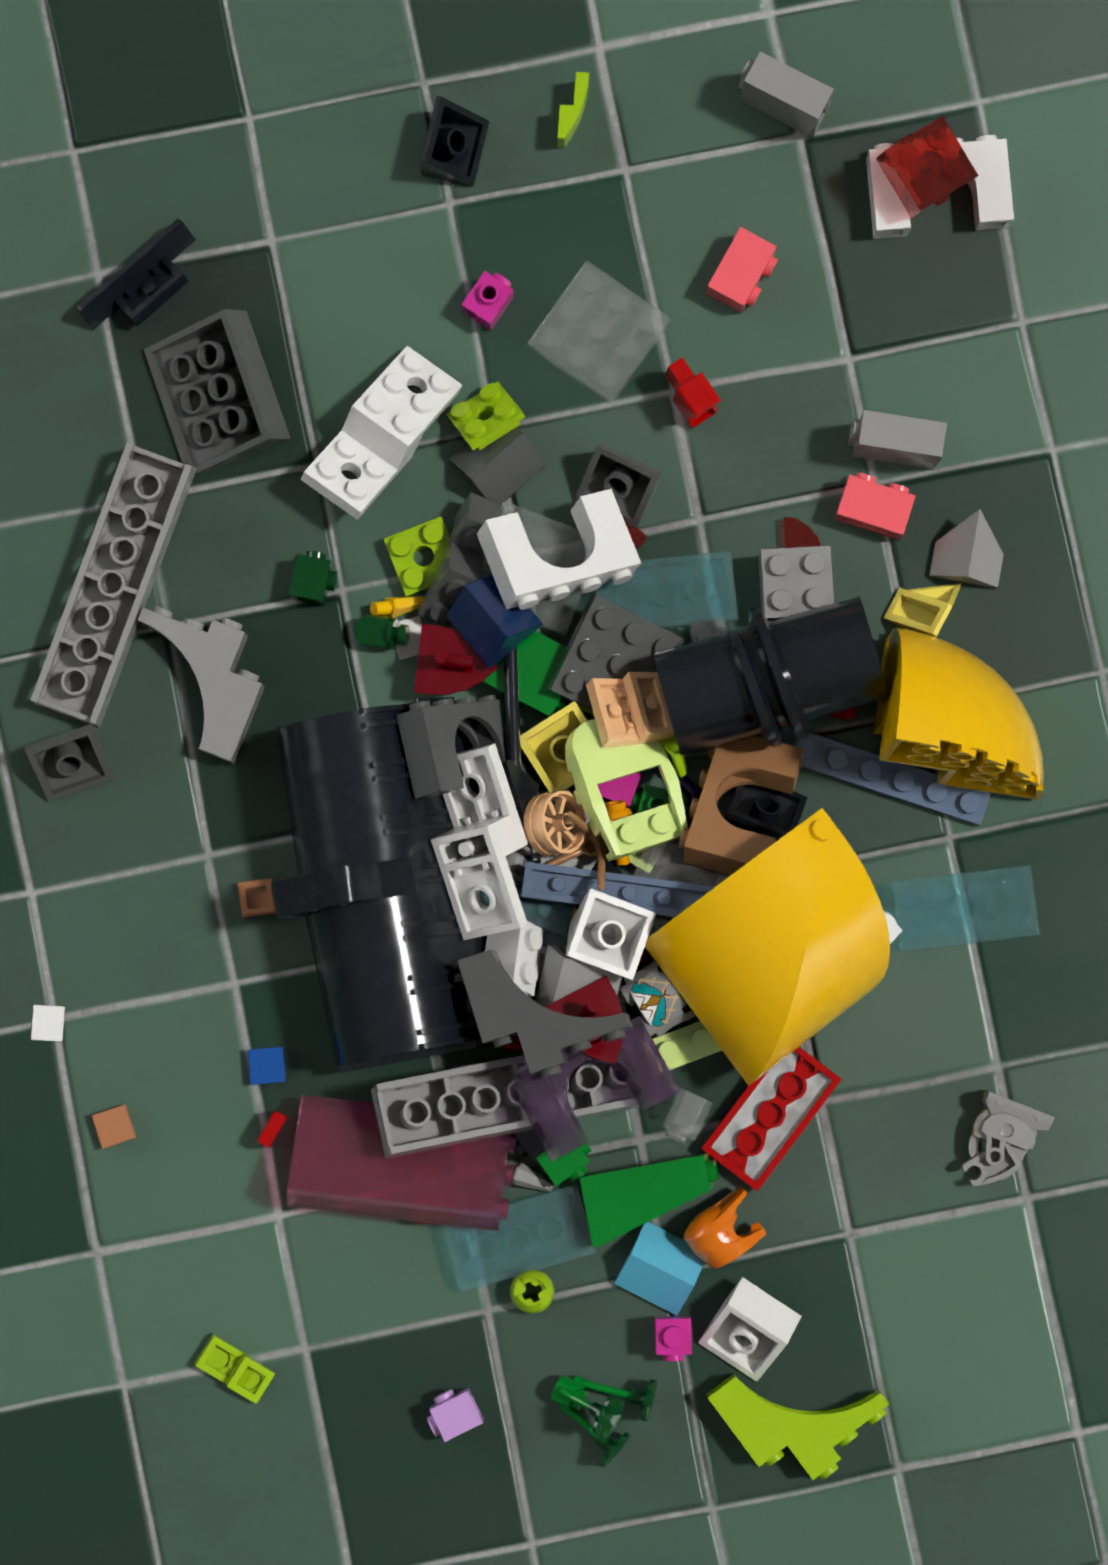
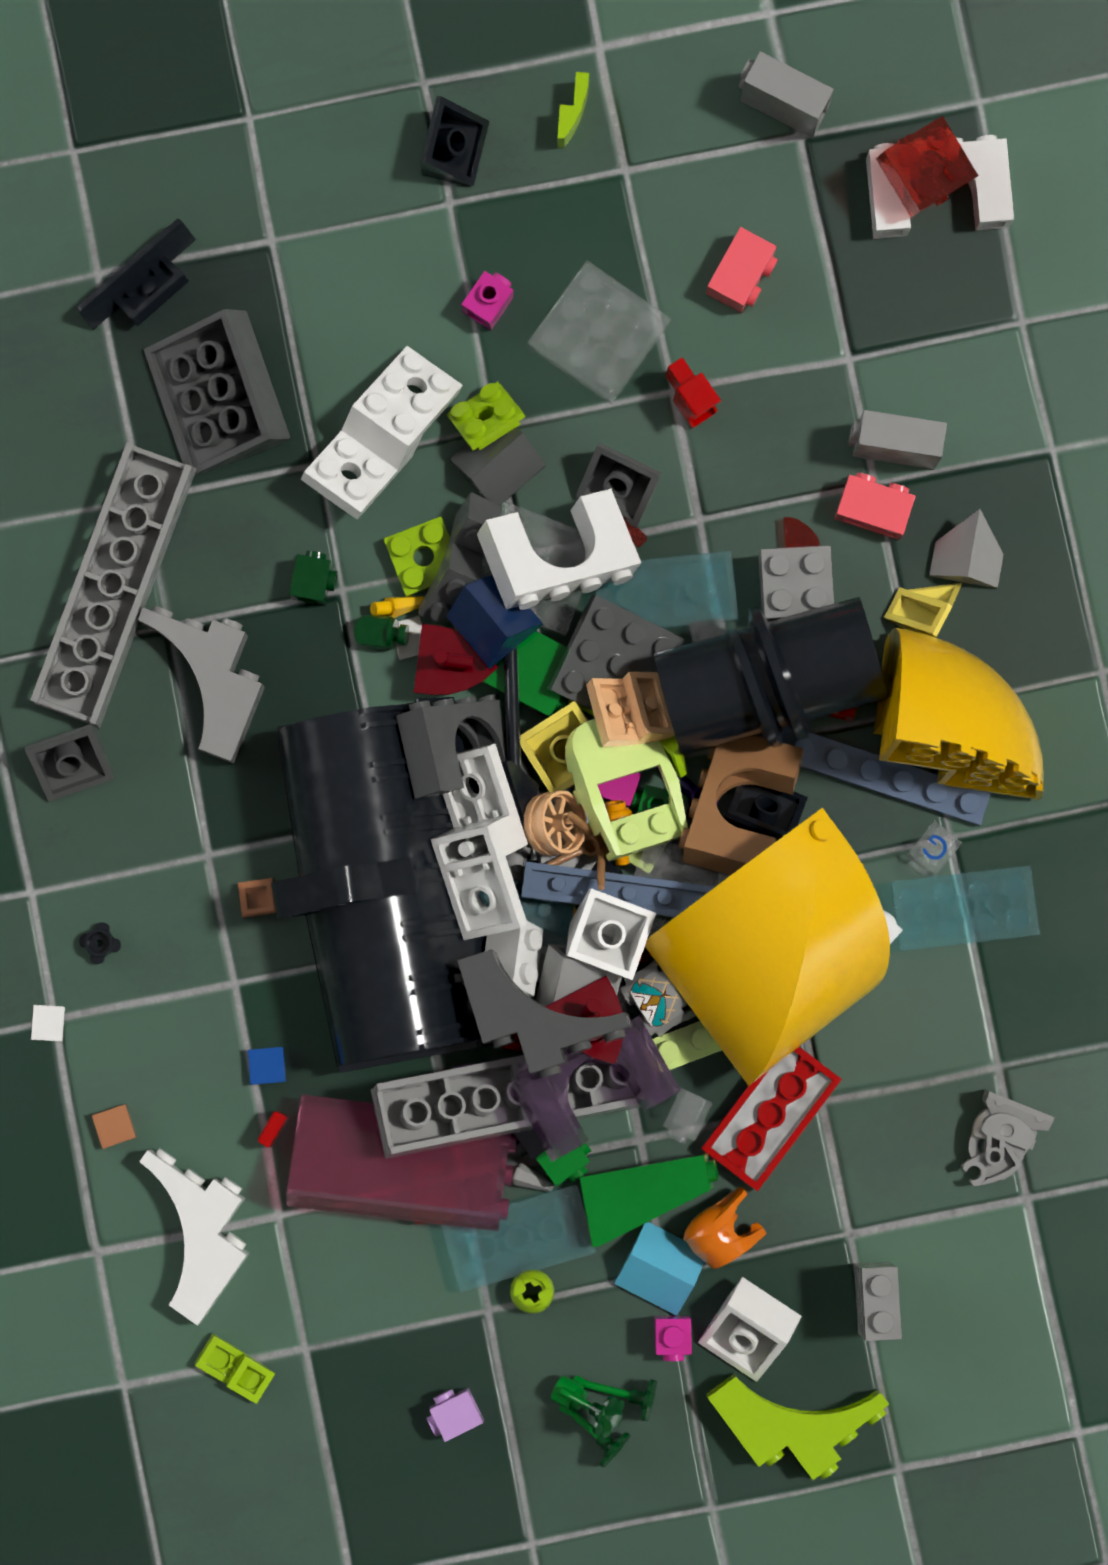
none -> black plate [79,922,121,964]
none -> white arch [140,1148,250,1326]
none -> light grey brick [854,1262,902,1341]
none -> clear brick [905,821,962,877]

